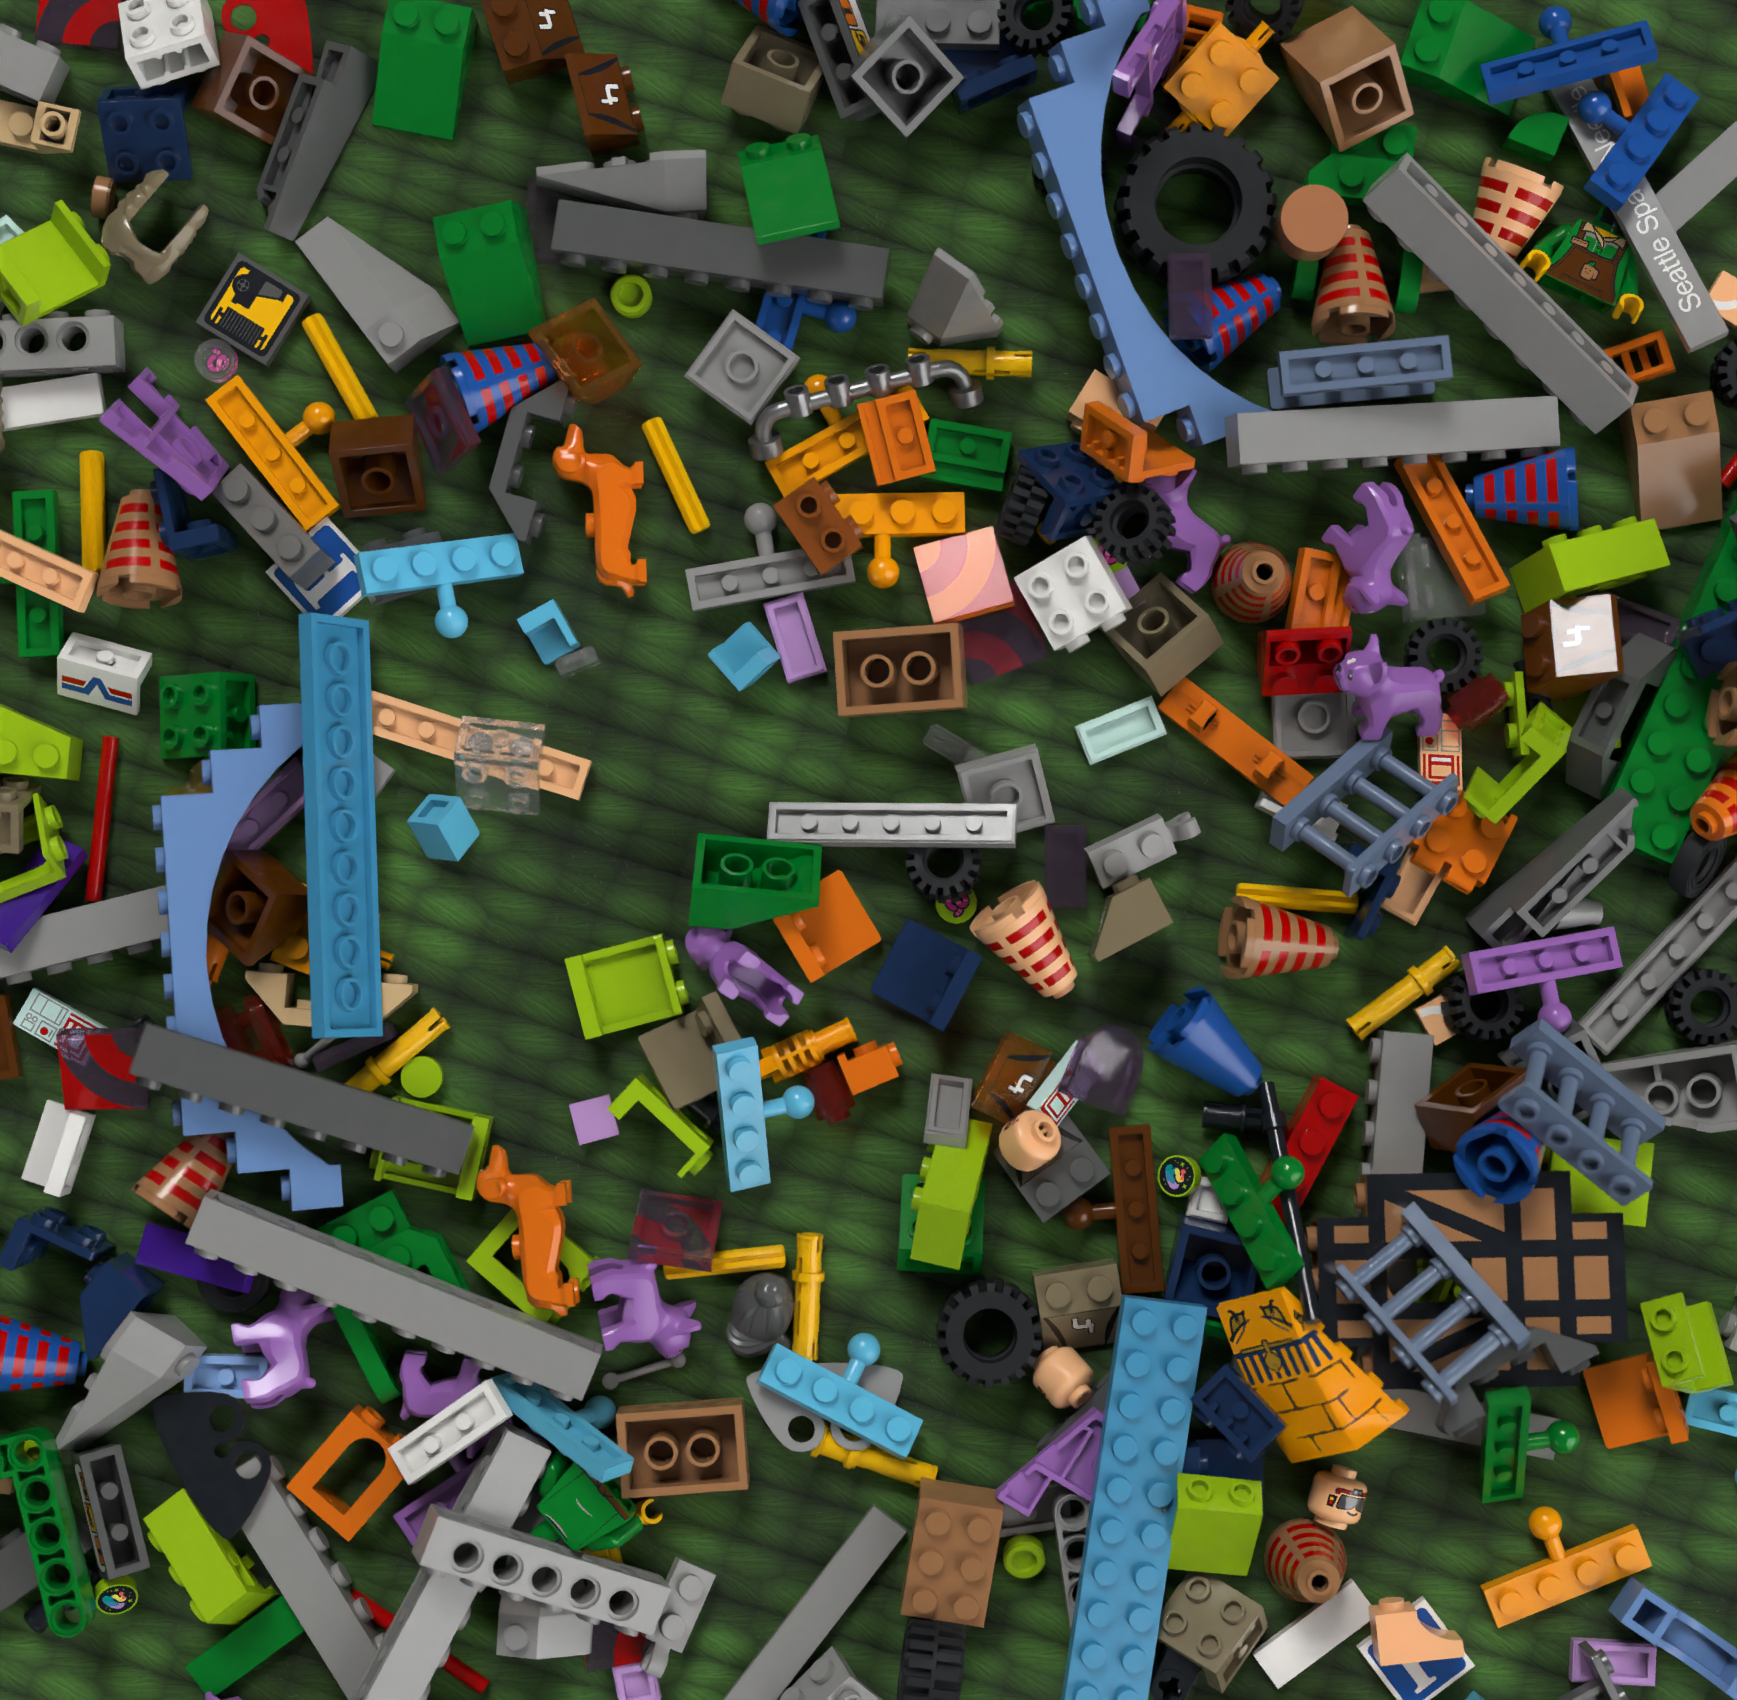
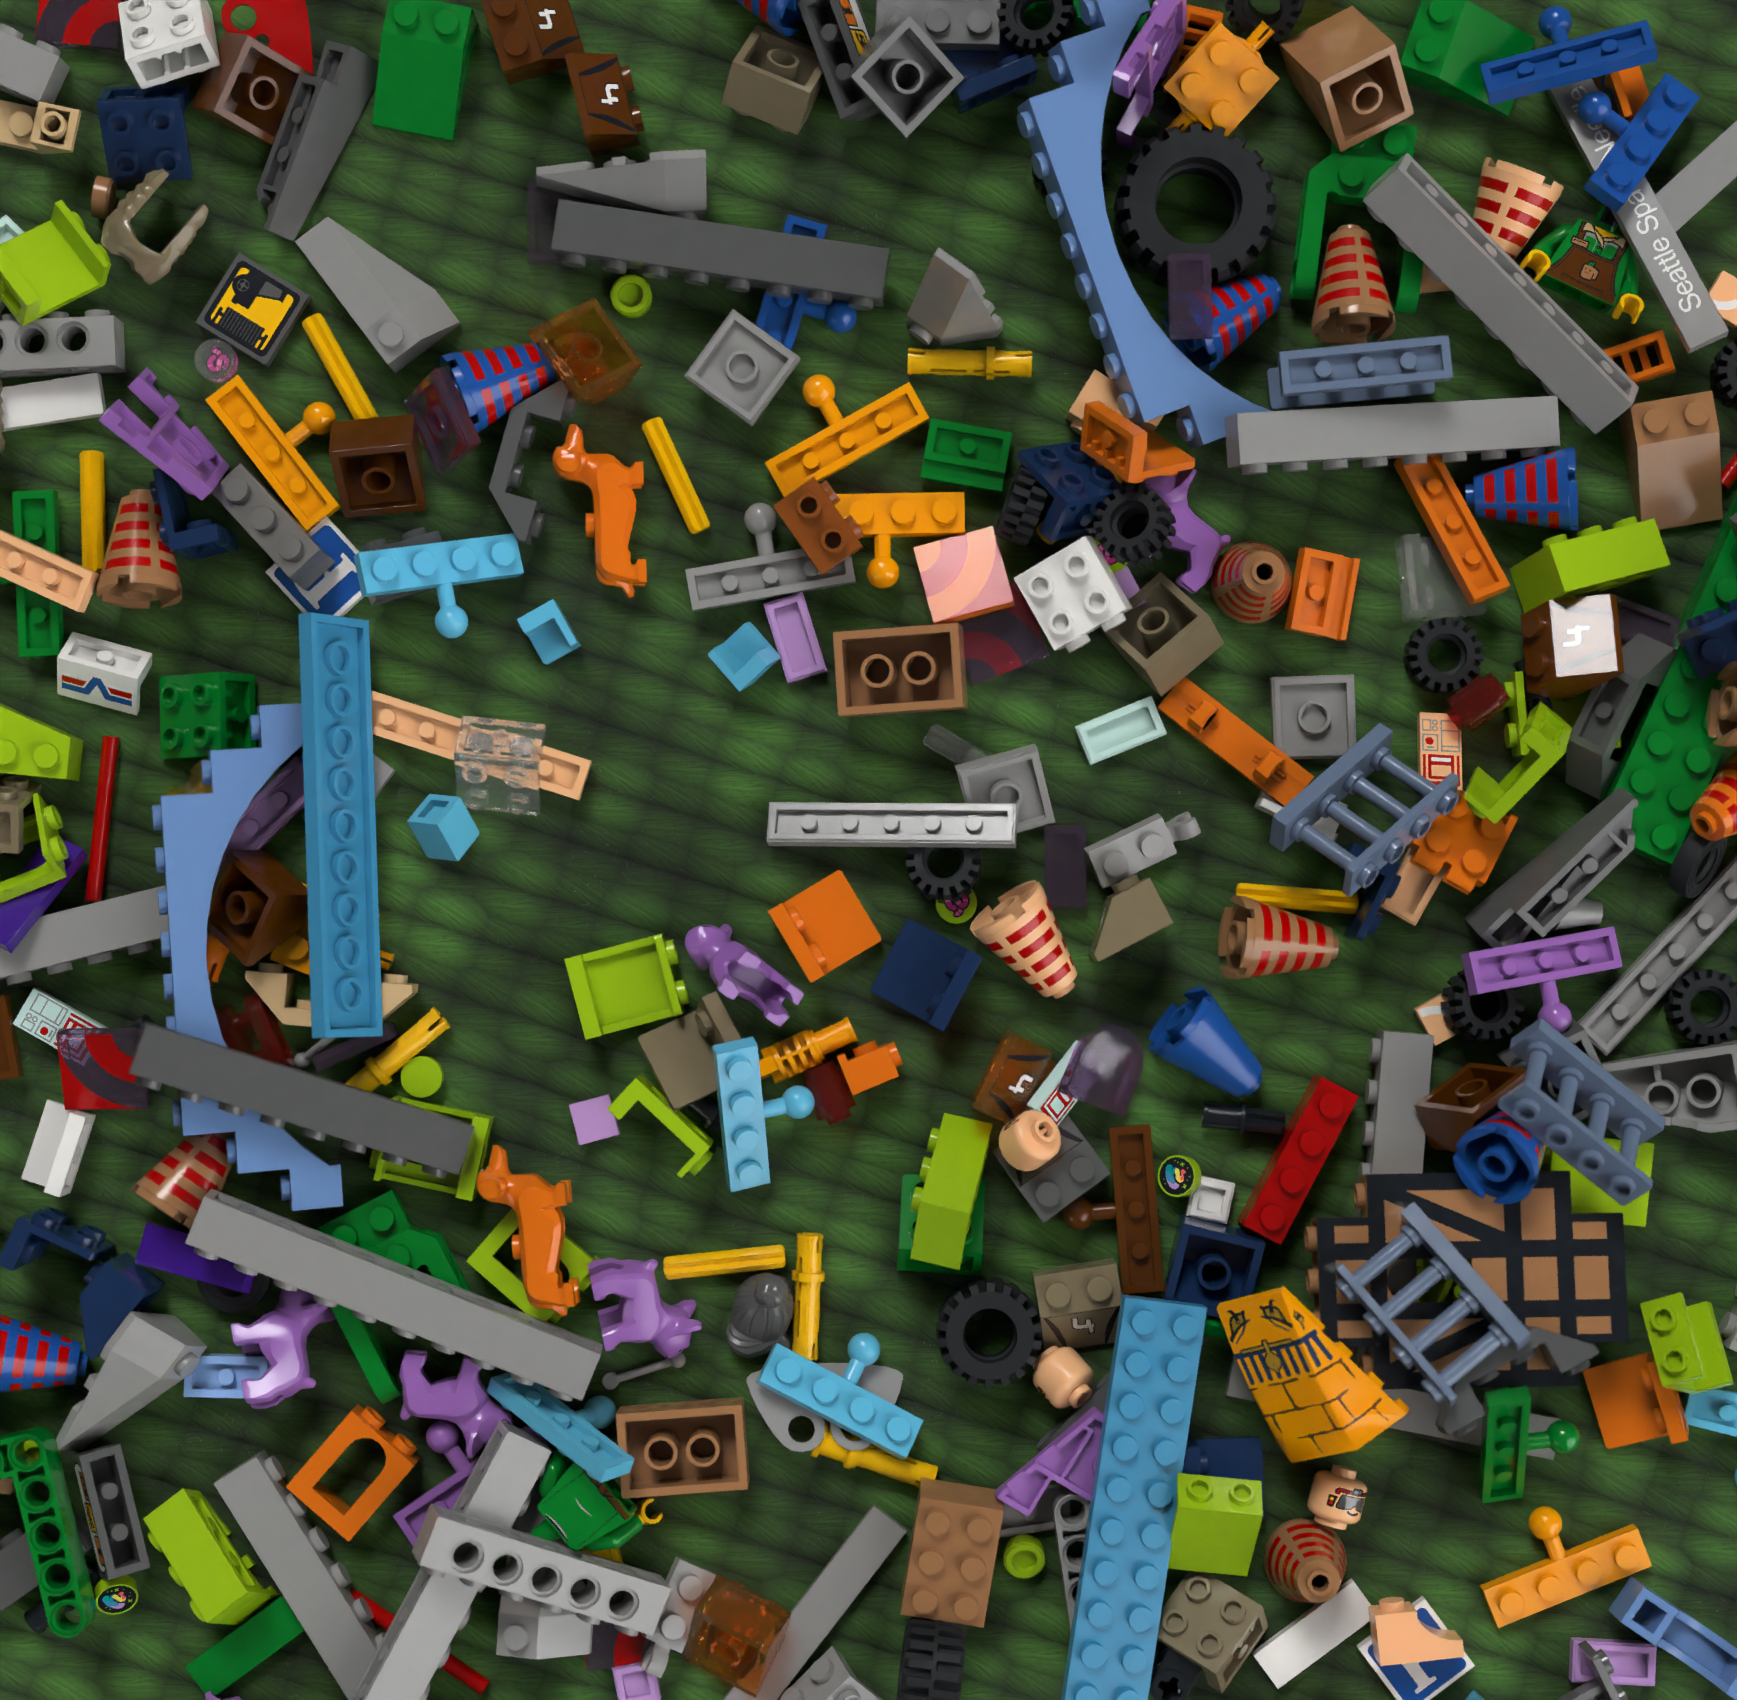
black piece [152,1392,272,1540] -> none
white plate [387,1379,513,1485] -> none
green slope [433,200,548,348] -> none
clear tile [554,645,602,679] -> none
tile [627,1189,723,1272] -> none
green slope [688,833,822,929] -> none
green slope [737,133,841,245] -> none
flat silver bar [748,353,984,461] -> none
orange plate [856,390,936,486] -> none
light grey tile [923,1073,973,1149] -> none
dark blue bracket [1190,1363,1288,1462] -> none
green plate [1199,1133,1305,1290] -> none
red slope [1256,626,1352,696] -> none
black bar [1258,1082,1322,1325] -> none
nougat piece [1275,185,1349,262] -> none
medium lavender animal [1321,482,1414,615] -> none
medium lavender animal [1333,634,1445,740] -> none
yellow pin [1346,945,1462,1041] -> none
green brick [1500,112,1570,166] -> none
none -> clear orange slope [683,1574,792,1698]

